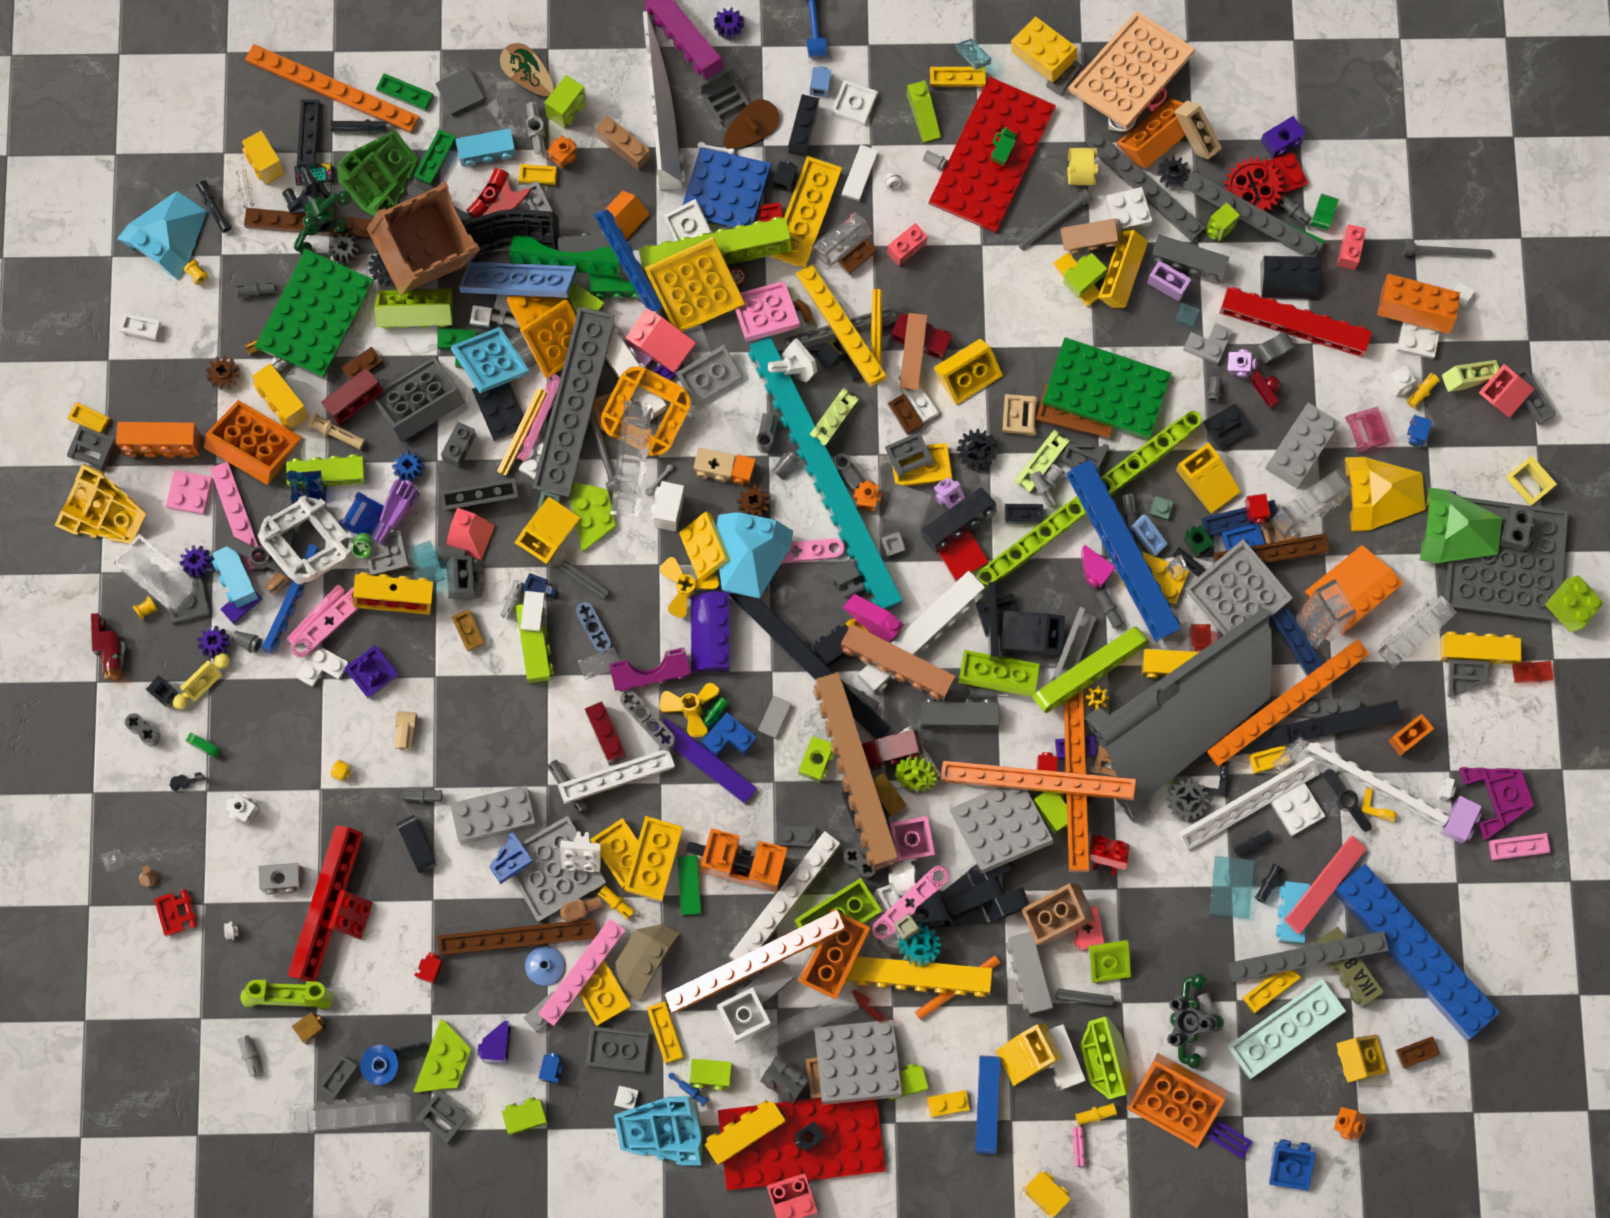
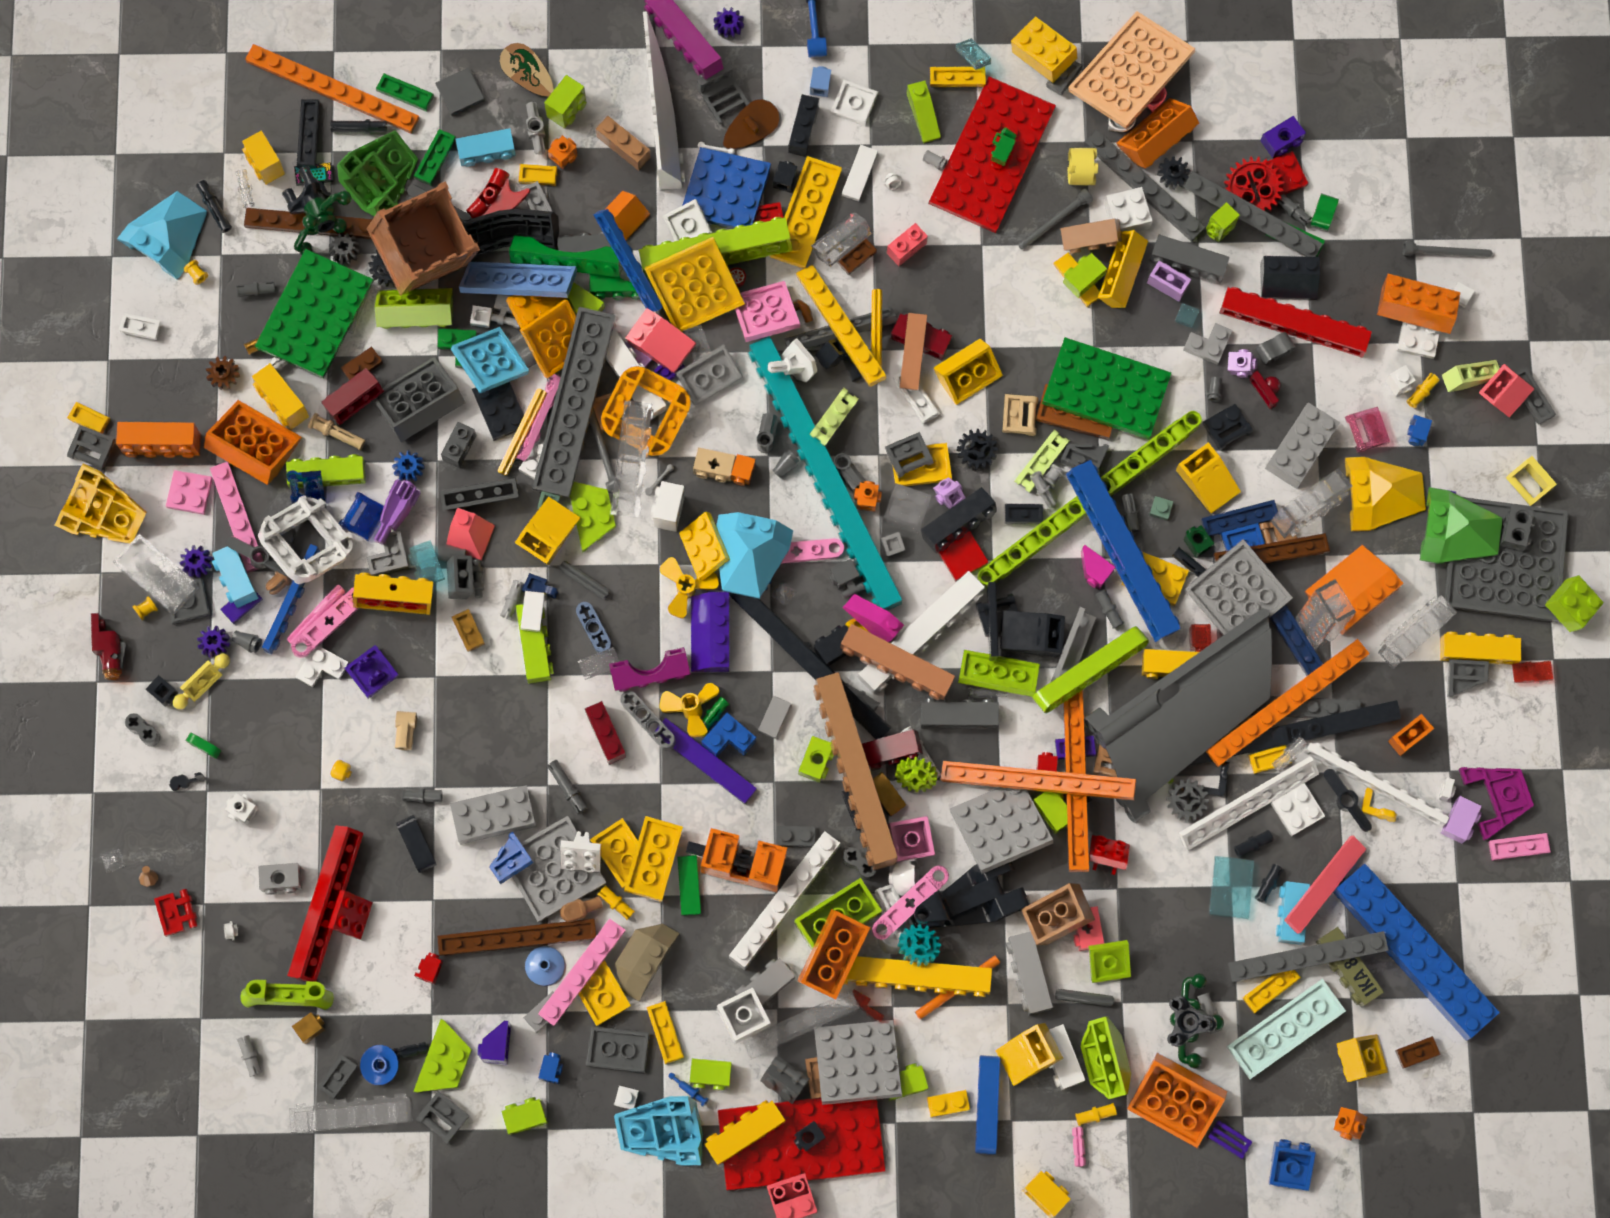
bright green wheel [351,533,374,558] -> none
white plate [558,750,675,804] -> none
plate [665,910,847,1013] -> none
reddish brown gear [737,485,771,517] -> none
reddish brown plate [888,394,923,435] -> none
tile [893,913,921,941] -> none
yellow gear [1085,686,1110,710] -> none
light blue plate [1130,515,1168,556] -> none
clear slope [1166,555,1188,580] -> none
tan brick [1174,100,1222,160] -> none
red brick [1245,493,1270,524] -> none
coral brick [1337,224,1366,270] -> none

